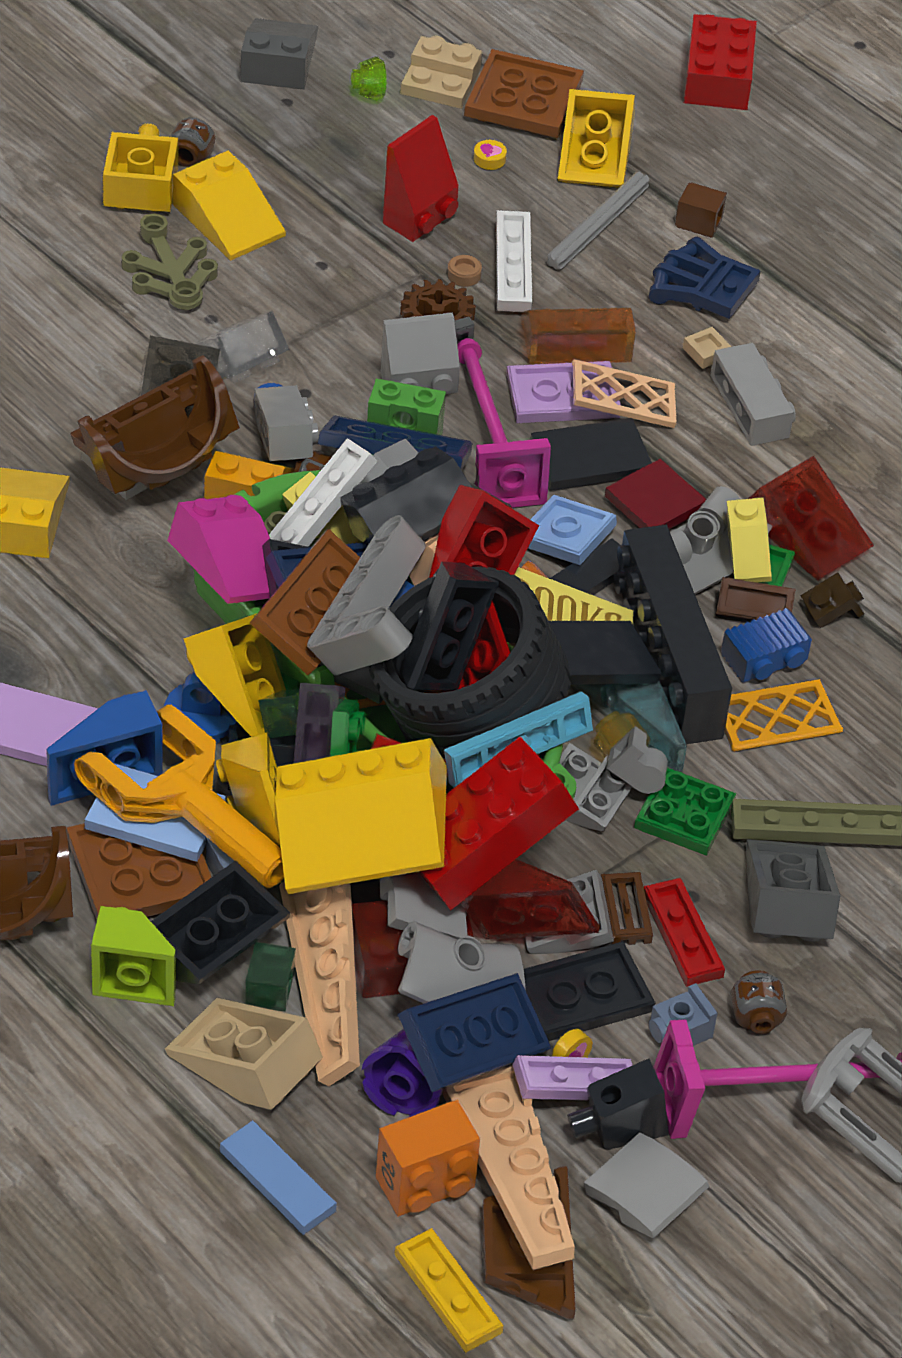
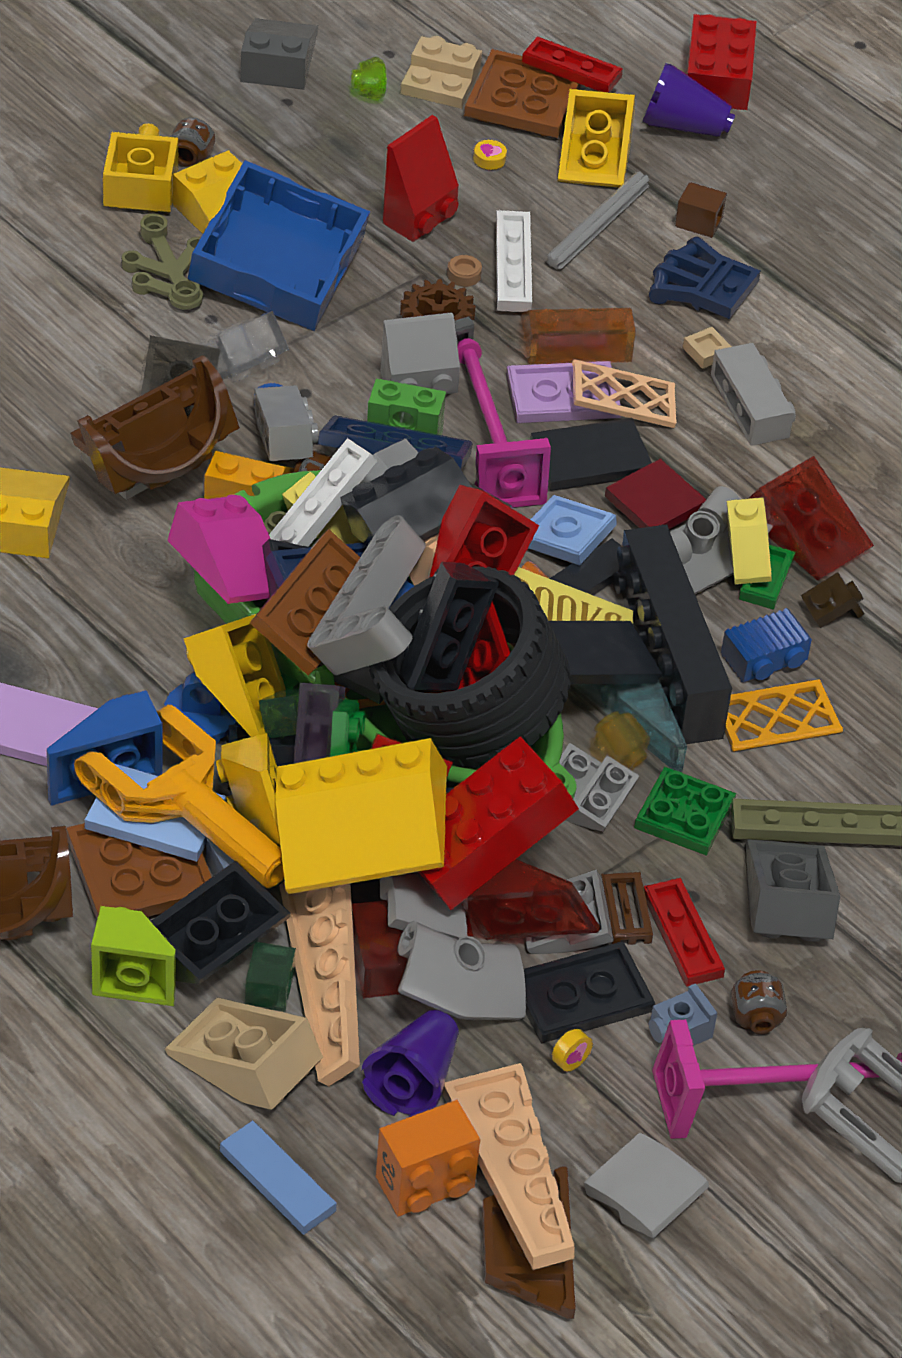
yellow tile [395,1228,503,1353] -> none
dark blue tile [397,973,552,1093] -> none
medium azure plate [444,691,593,788] -> none
lavender tile [512,1056,632,1100] -> none
black torso [567,1058,669,1150] -> none
light grey leg [607,726,668,794] -> none
reddish brown tile [716,577,796,621] -> none
none -> blue tile [188,160,370,331]
none -> red tile [522,36,623,93]
none -> dark purple cone [642,63,735,137]

